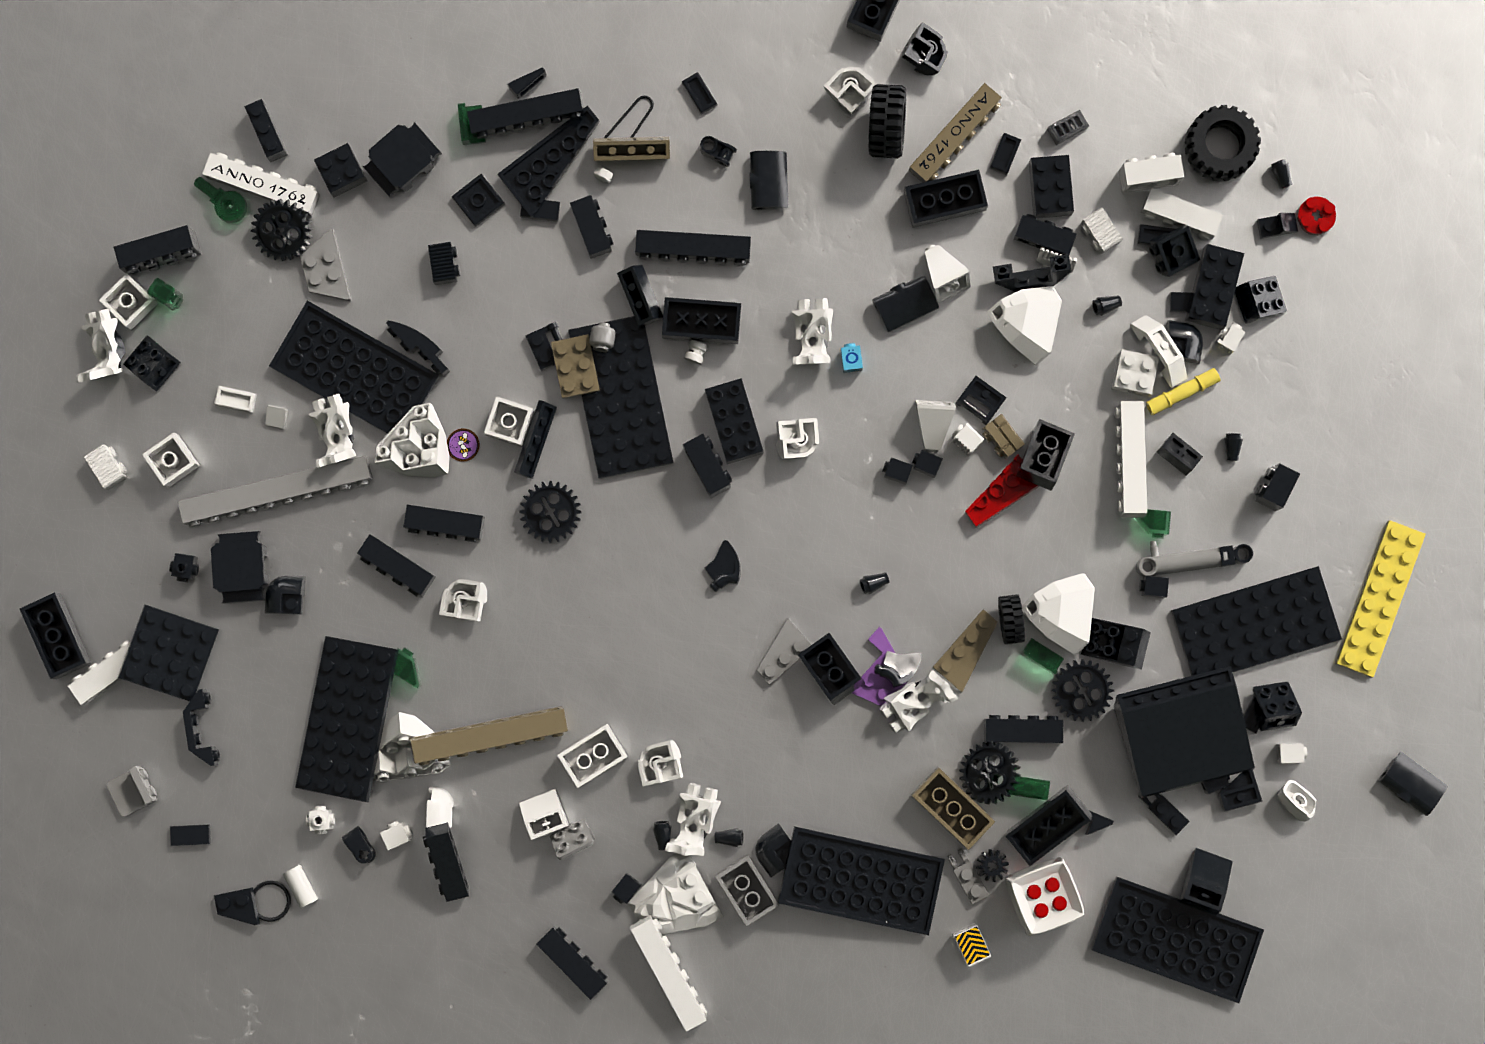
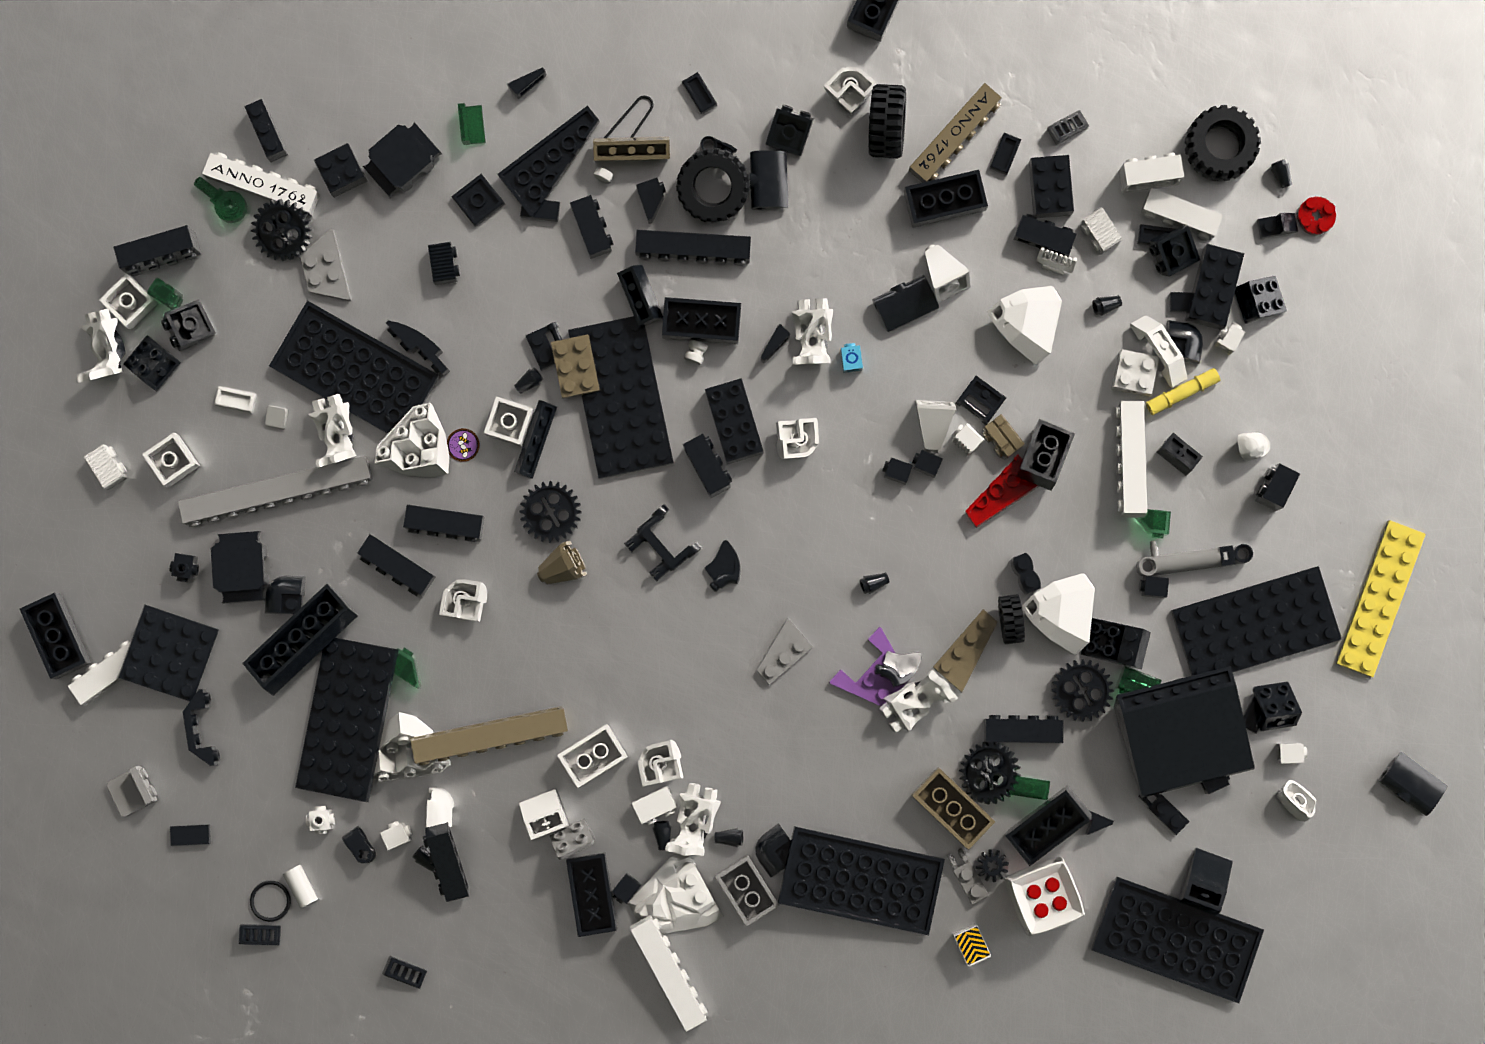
black wing [214,887,260,925] -> none
black brick [467,88,585,139] -> none
black brick [536,926,608,1000] -> none
light grey head [589,322,616,352] -> none
black brick [798,633,865,705] -> none
black brick [902,22,948,75] -> none
black slope [993,254,1071,292] -> none
clear green panel [1021,638,1064,675] -> none
black wing [1218,770,1262,812] -> none
black cone [1224,433,1243,461] -> none
none -> black plate [161,300,216,351]
none -> black slope [239,924,281,945]
none -> black brick [242,584,358,696]
none -> black slope [382,956,427,989]
none -> black cone [412,845,435,873]
none -> black cone [514,368,543,394]
none -> dark tan cone [537,541,587,584]
none -> black brick [566,852,618,937]
none -> black connector [624,504,702,581]
none -> white brick [632,786,677,826]
none -> black slope [636,178,666,224]
none -> black tyre [676,148,750,223]
none -> black slope [761,324,790,363]
none -> black plate [765,104,814,156]
none -> black brick [1011,553,1041,595]
none -> clear green brick [1115,666,1162,694]
none -> white piece [1238,432,1270,461]

